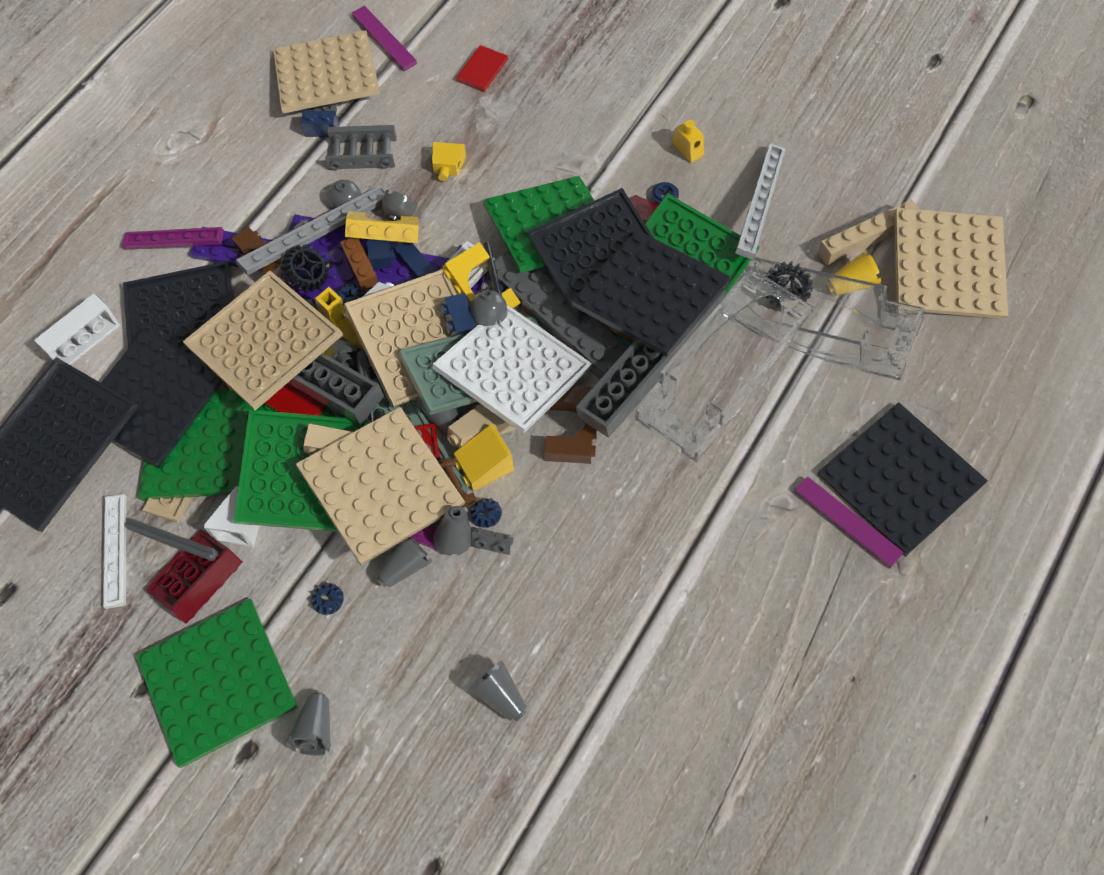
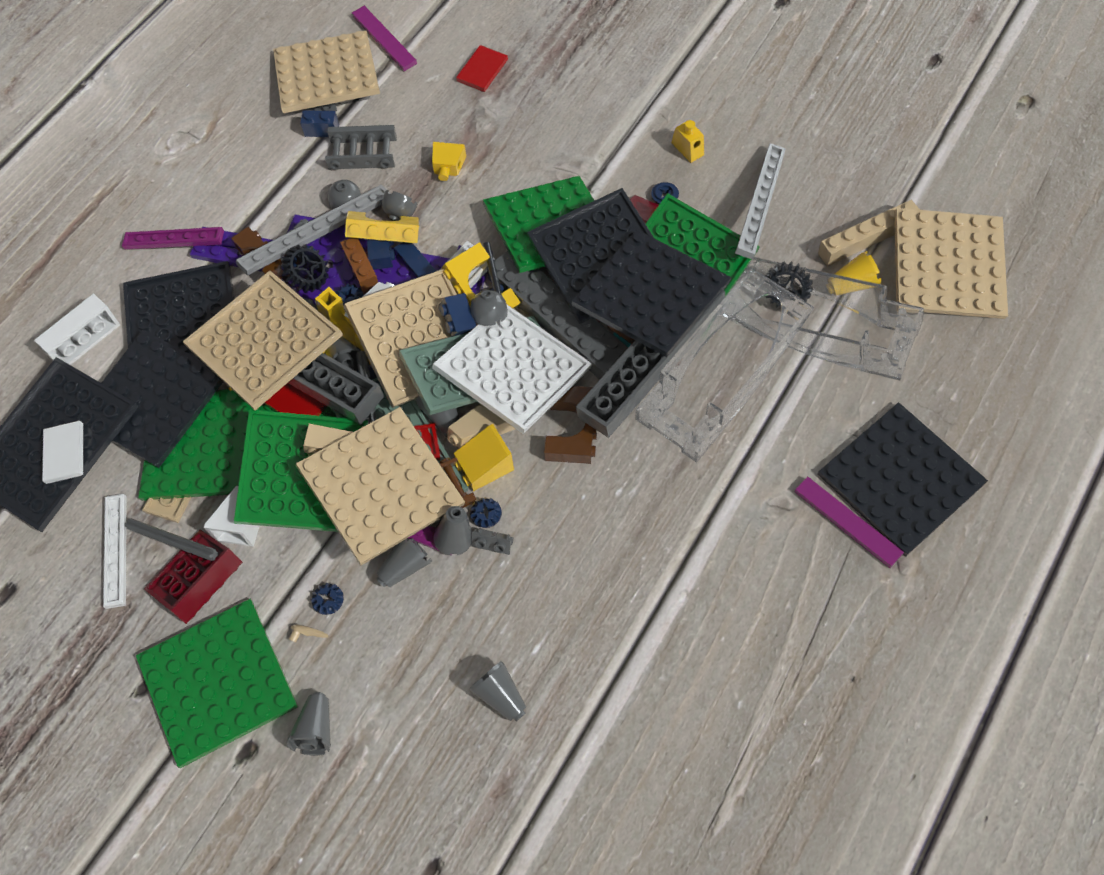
none -> white tile [43,421,83,484]
none -> tan bar [289,624,329,642]

